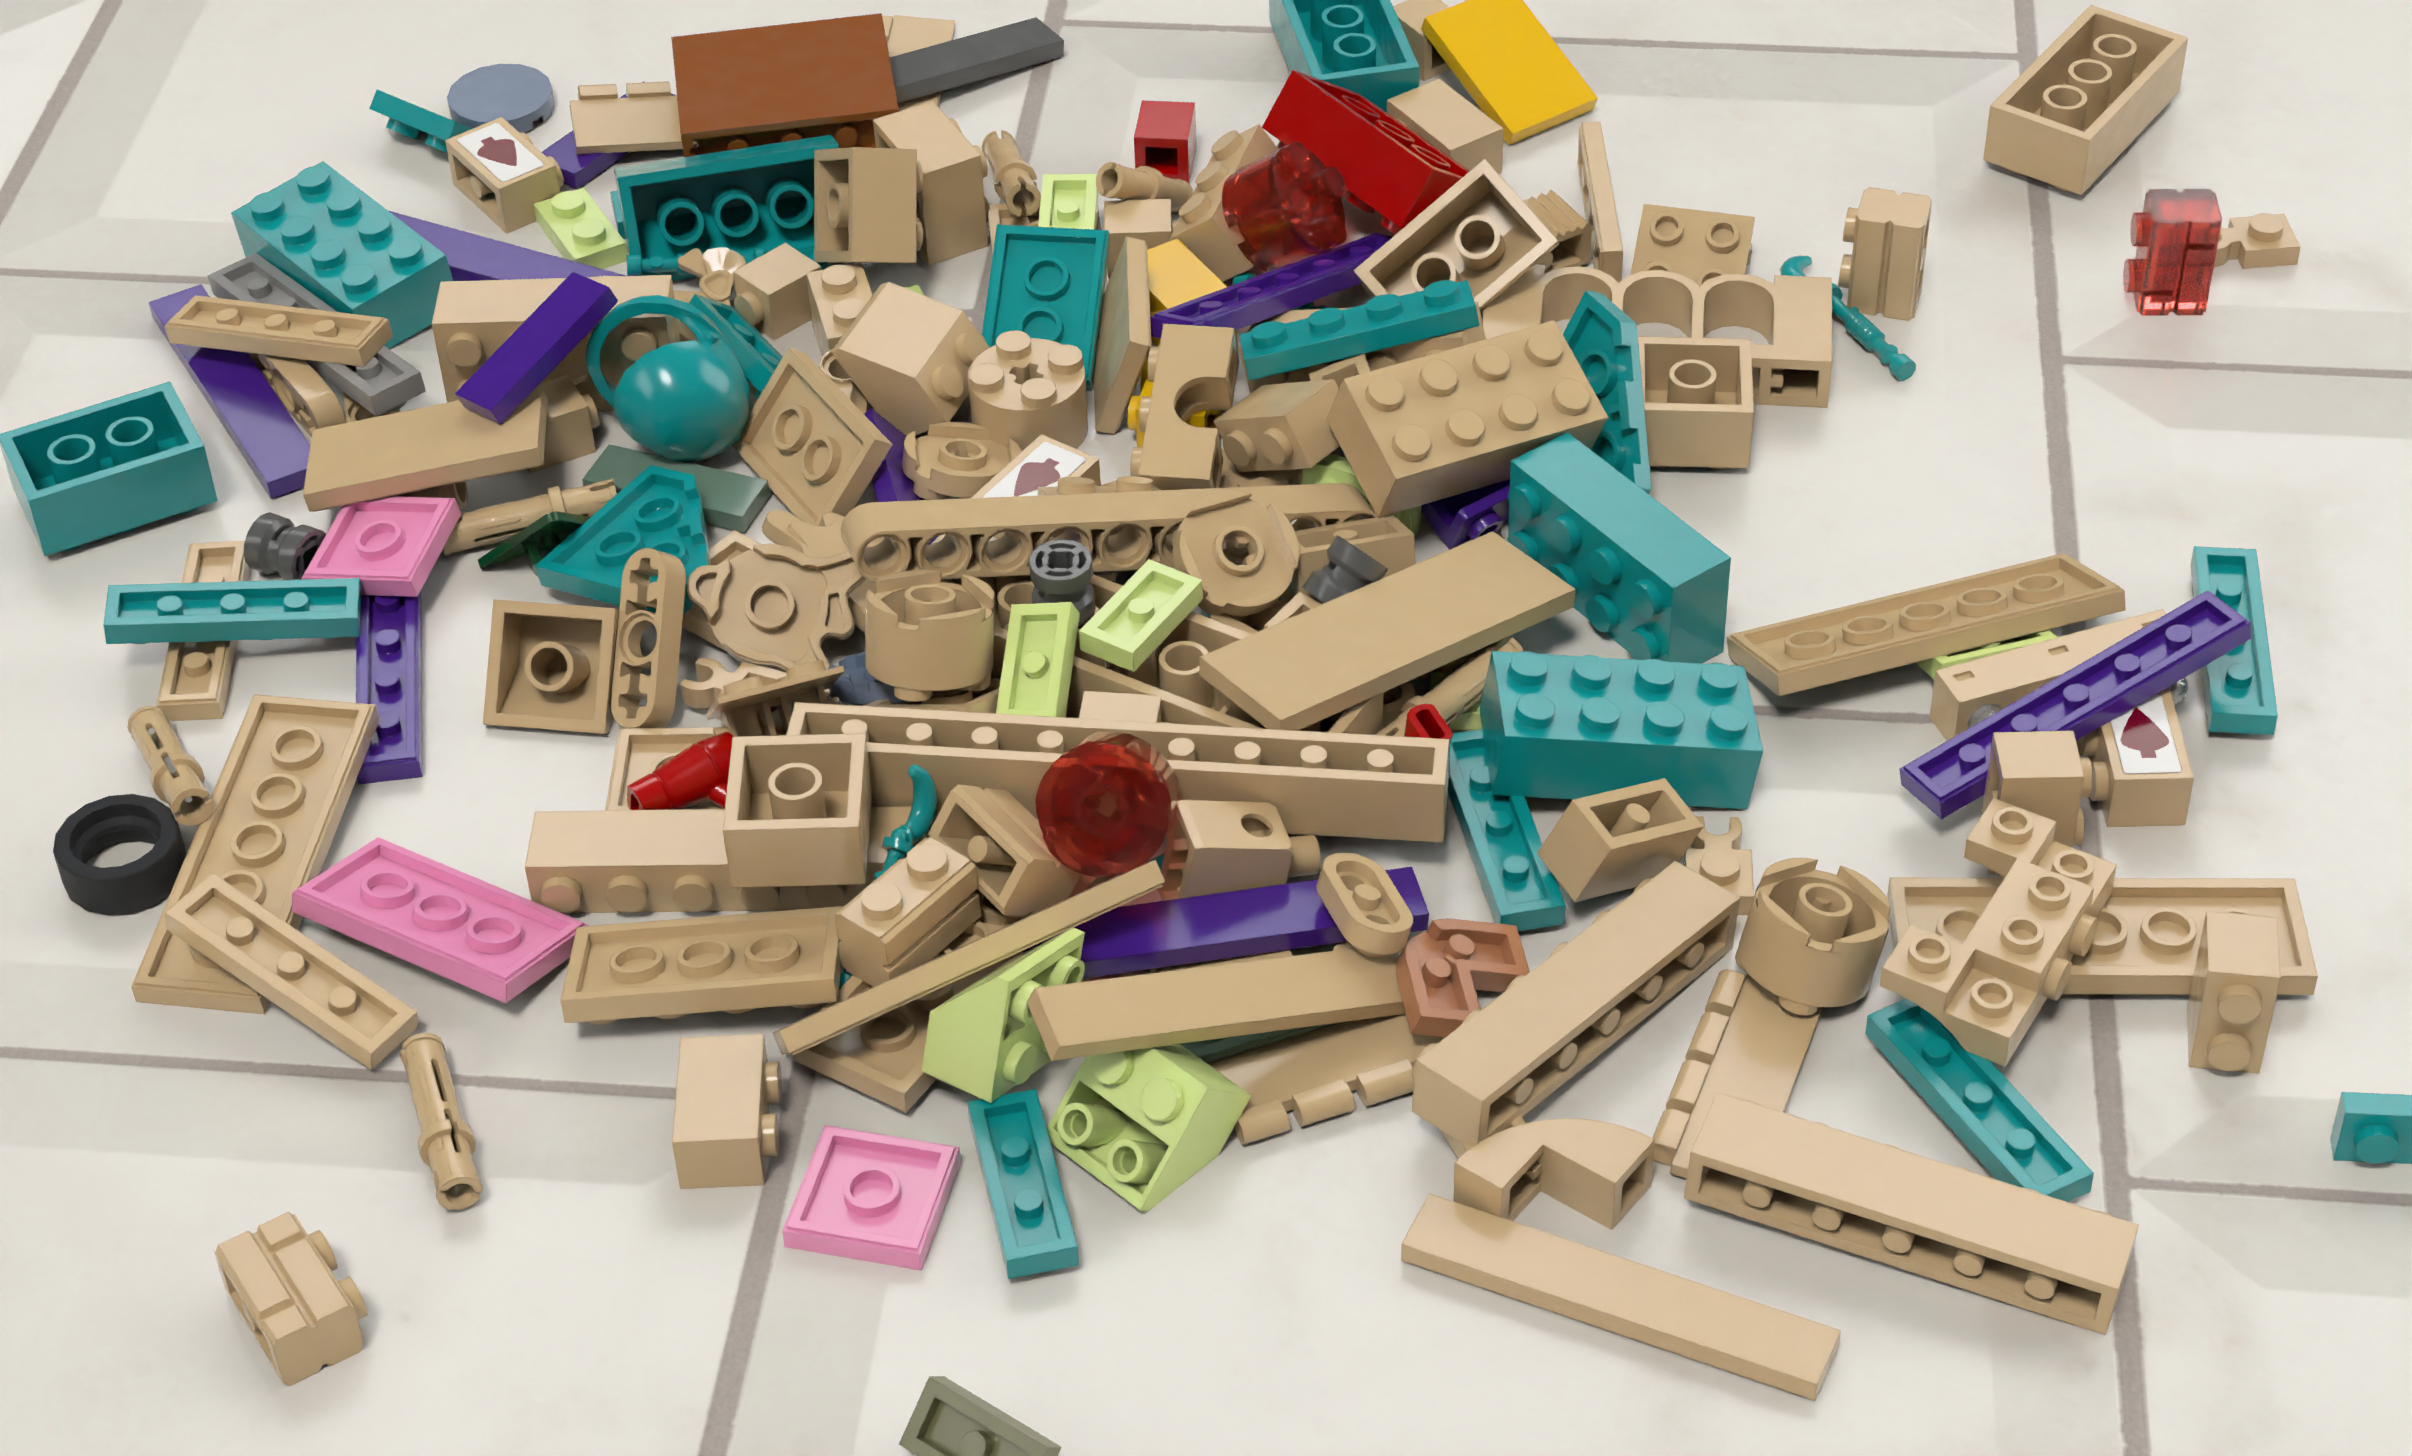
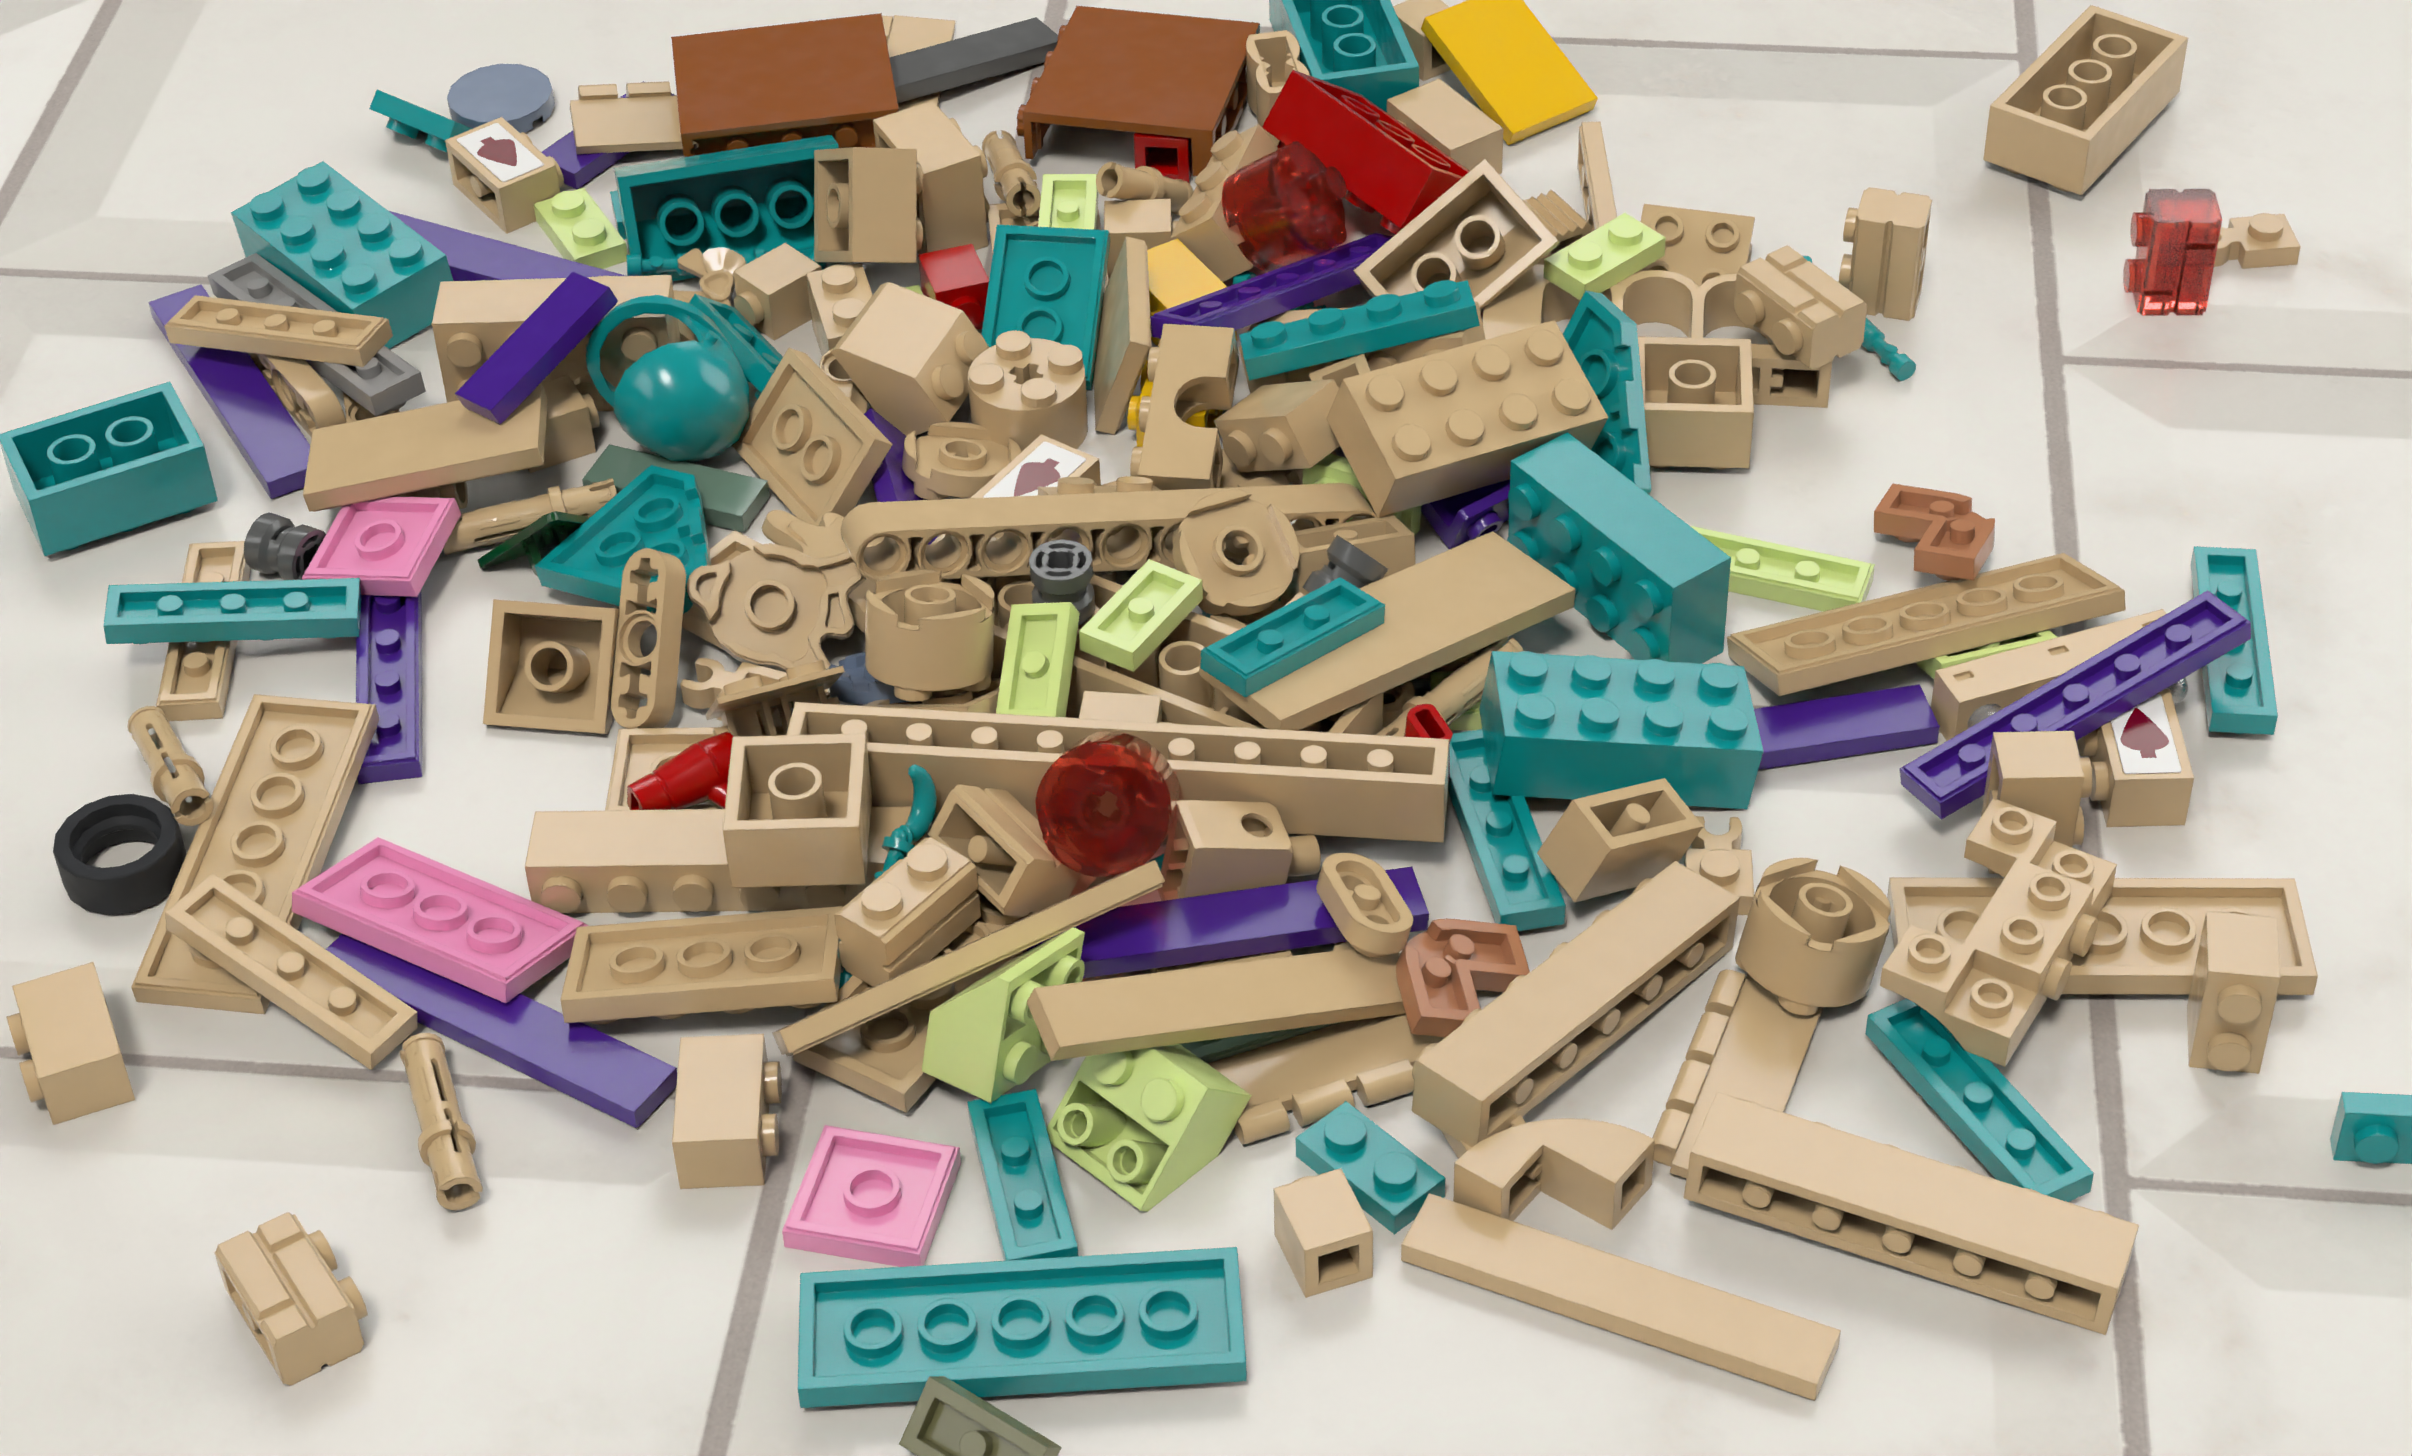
none -> tan brick [6,962,135,1125]
none -> tile [326,934,677,1128]
none -> teal plate [797,1247,1247,1408]
none -> brick [918,244,989,330]
none -> dark orange panel [1016,6,1260,176]
none -> teal tile [1200,577,1385,698]
none -> tan brick [1246,30,1310,146]
none -> tan brick [1273,1168,1373,1298]
none -> teal plate [1295,1101,1446,1235]
none -> yellowish green plate [1544,213,1666,300]
none -> yellowish green tile [1691,526,1875,611]
none -> tan brick [1734,245,1867,371]
none -> dark purple tile [1754,684,1940,770]
none -> nougat plate [1874,483,1995,581]

